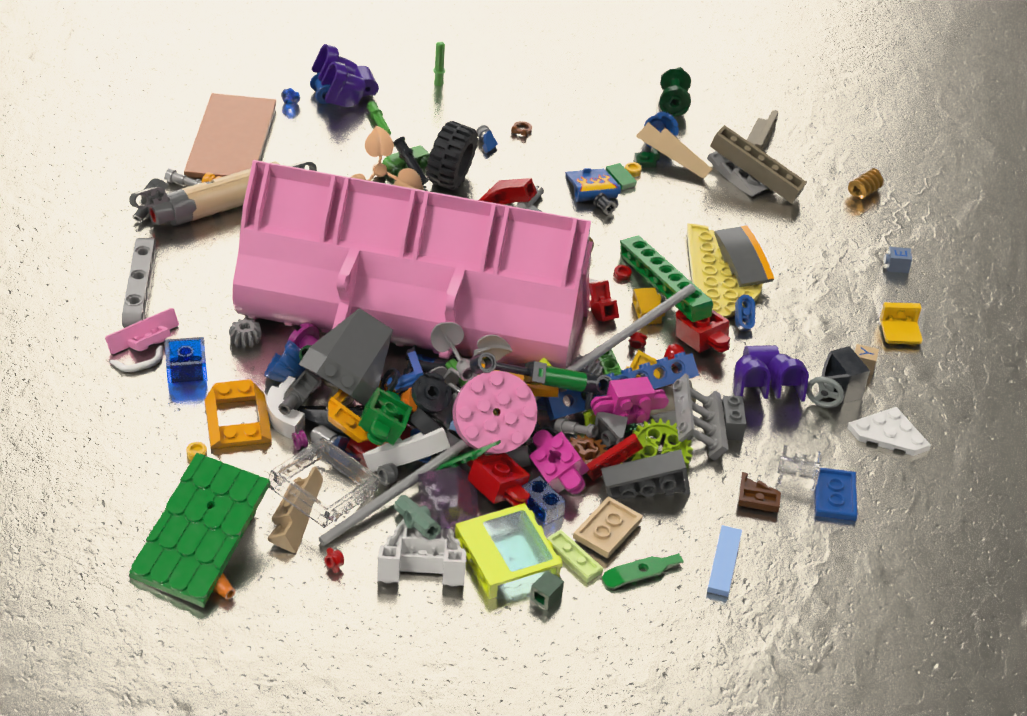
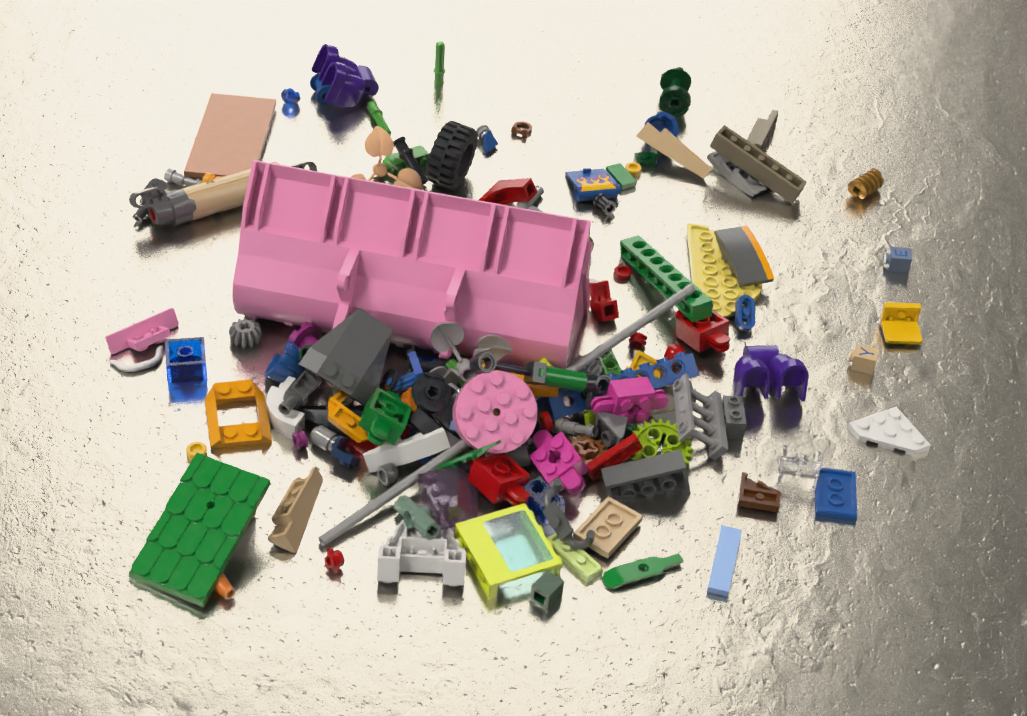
light grey beam [122,238,156,327] -> none
clear window [268,437,380,528] -> none
yellow brick [632,288,665,325] -> none
black piece [806,346,870,408] -> none
none -> red tile [539,411,553,432]
none -> dark grey piece [543,478,595,550]

